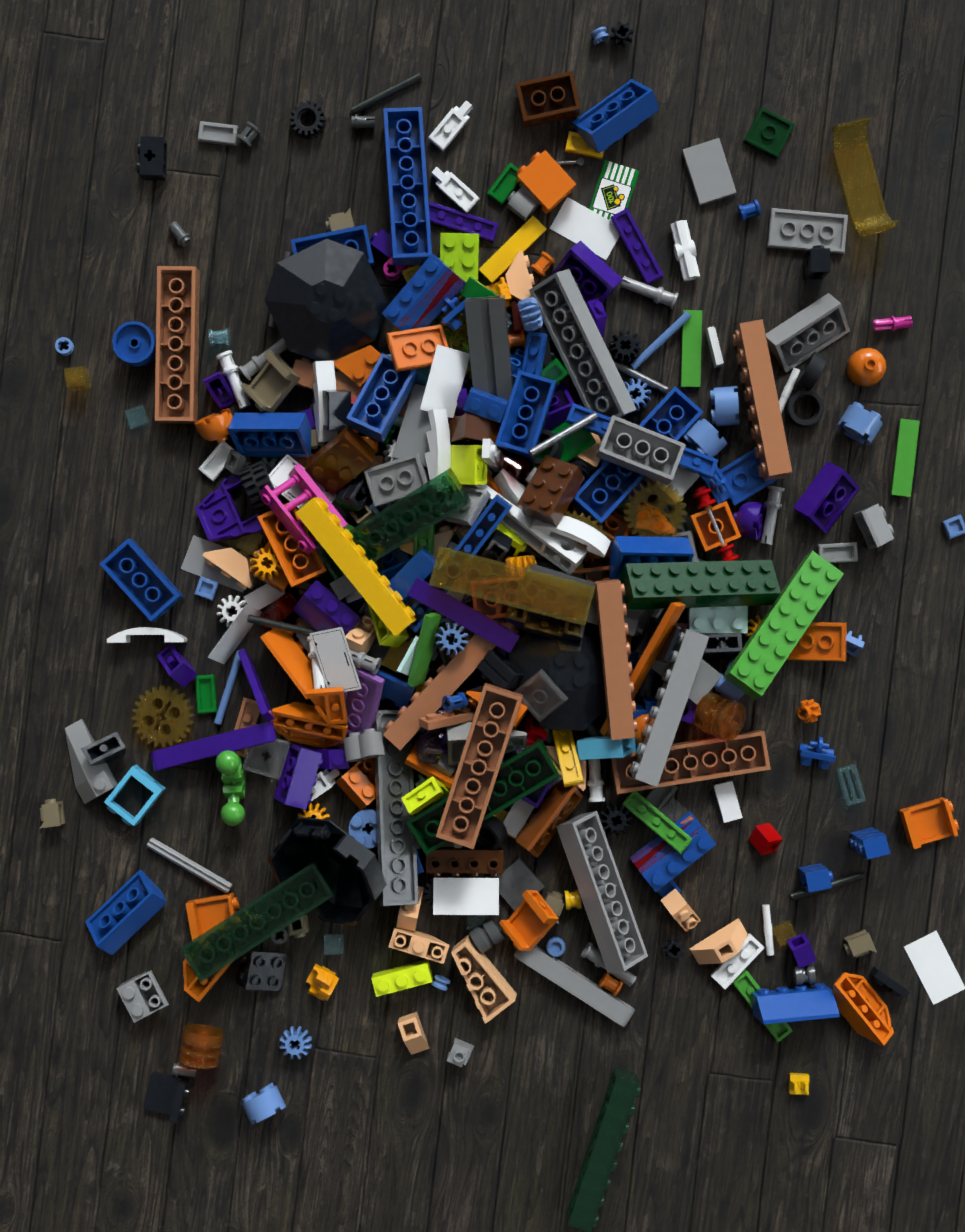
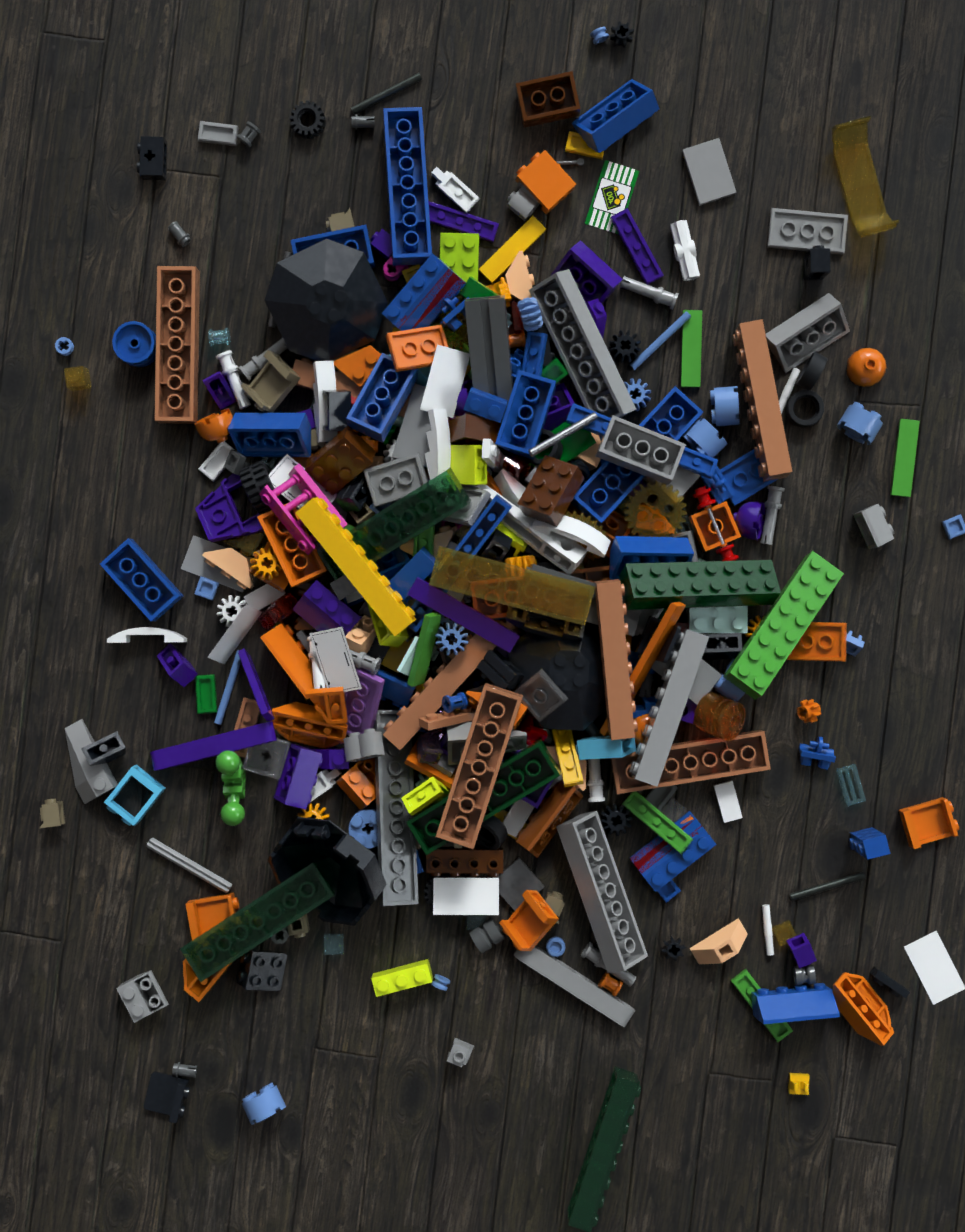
blue slope [85,870,167,955] -> none
clear light blue tile [124,405,150,429] -> none
clear yellow gear [131,685,195,748] -> none
clear orange wheel [178,1024,225,1069] -> none
pearl dark grey bar [247,615,318,636] -> none
medium blue gear [280,1026,312,1059] -> none
light orange hair [306,964,339,1001] -> none
light nougat slope [389,928,449,964] -> none
light nougat slope [396,886,424,931] -> none
light nougat slope [398,1012,429,1055] -> none
white hinge [428,101,472,151] -> none
light nougat wedge [451,935,517,1024] -> none
green tile [487,163,520,206] -> none
orange bush [531,251,556,277] -> none
white sticker [549,197,619,260] -> none
yellow wheel [564,889,582,910] -> none
flat silver bar [613,359,668,394] -> none
light nougat slope [661,888,701,932] -> none
white tile [705,326,724,368] -> none
white plate [711,933,765,989] -> none
blue bush [737,199,761,222] -> none
dark green tile [743,106,795,160] -> none
red panel [749,823,783,856] -> none
dark purple slope [793,462,860,534] -> none
blue brick [798,863,834,892] -> none
light grey tile [817,542,858,563] -> none
dark tan window [843,929,877,958] -> none
dark pink axle [872,316,913,331] -> none

